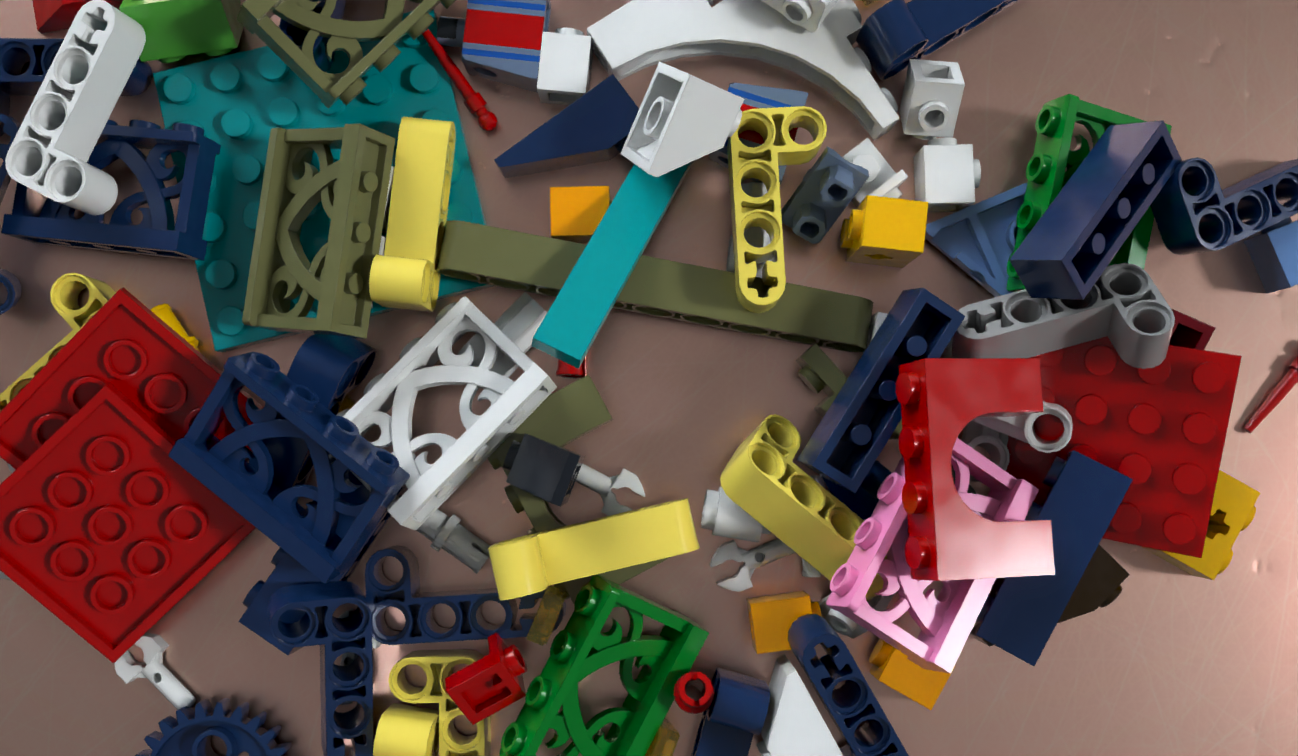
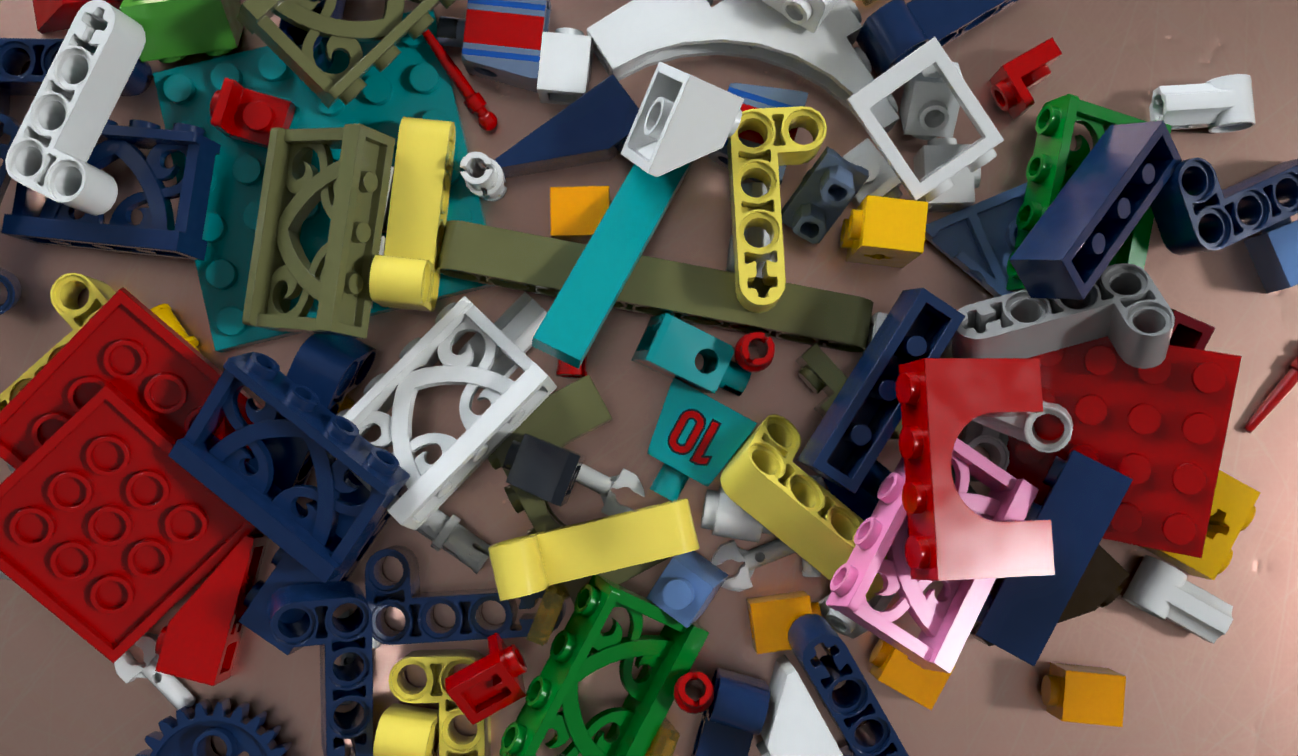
none -> red slope [155,533,268,686]
none -> red bracket [210,78,296,148]
none -> white pin [460,151,507,202]
none -> teal torso [631,313,752,396]
none -> medium blue brick [646,551,729,628]
none -> teal torso [647,378,757,501]
none -> red pin [734,332,775,373]
none -> white window [845,37,1004,202]
none -> red bracket [989,37,1062,119]
none -> light orange brick [1041,662,1126,727]
none -> white piece [1122,555,1233,644]
none -> white piece [1149,74,1256,133]

